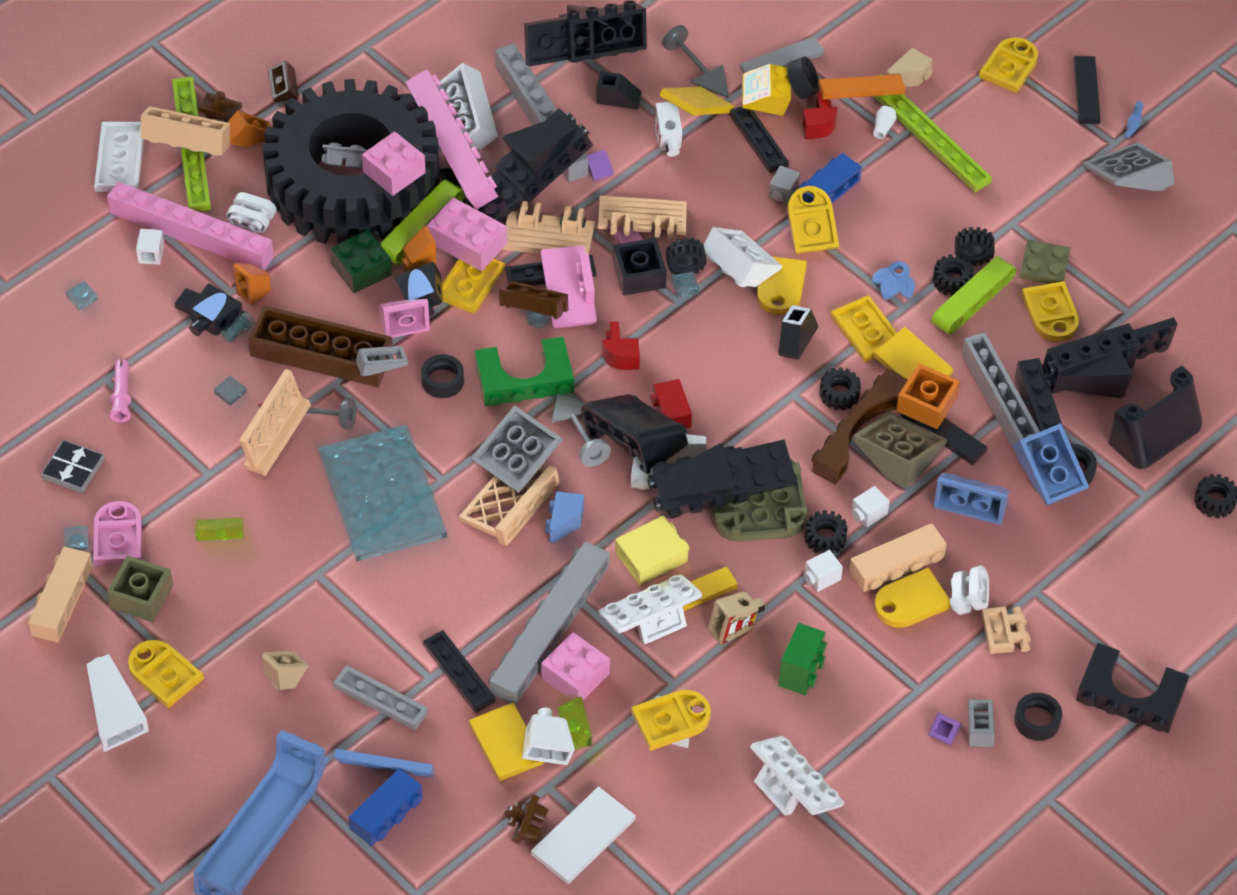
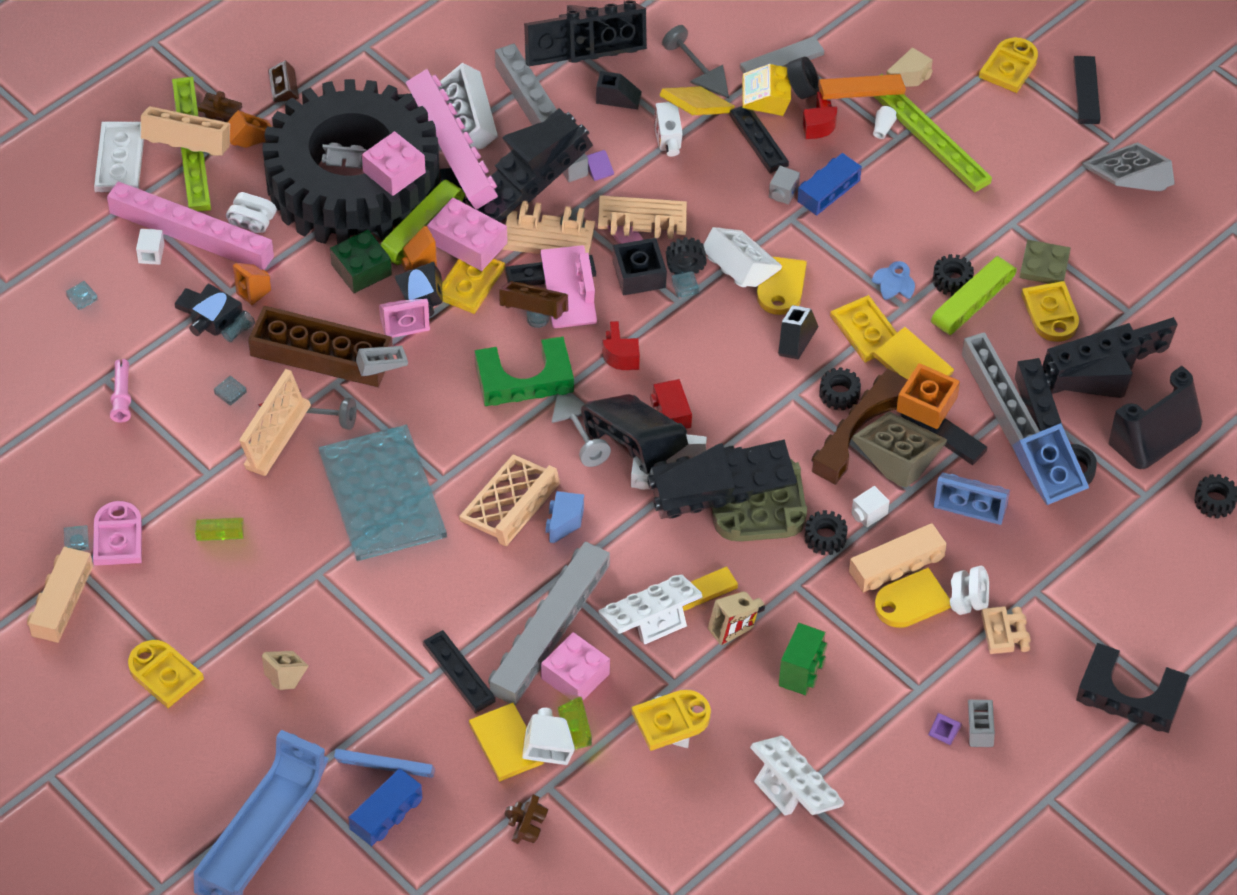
black tile [41,440,105,494] -> none
white slope [87,654,149,752] -> none
olive brick [107,555,173,622] -> none
light grey plate [333,665,429,731] -> none
black tyre [421,354,464,398] -> none
light grey slope [471,406,563,493] -> none
white tile [531,786,635,884] -> none
light yellow brick [615,515,689,586] -> none
yellow tile [787,186,839,255] -> none
white brick [804,550,843,592] -> none
black tyre [955,227,995,266] -> none
black tyre [1014,692,1062,741] -> none
medium blue bar [1125,101,1144,138] -> none

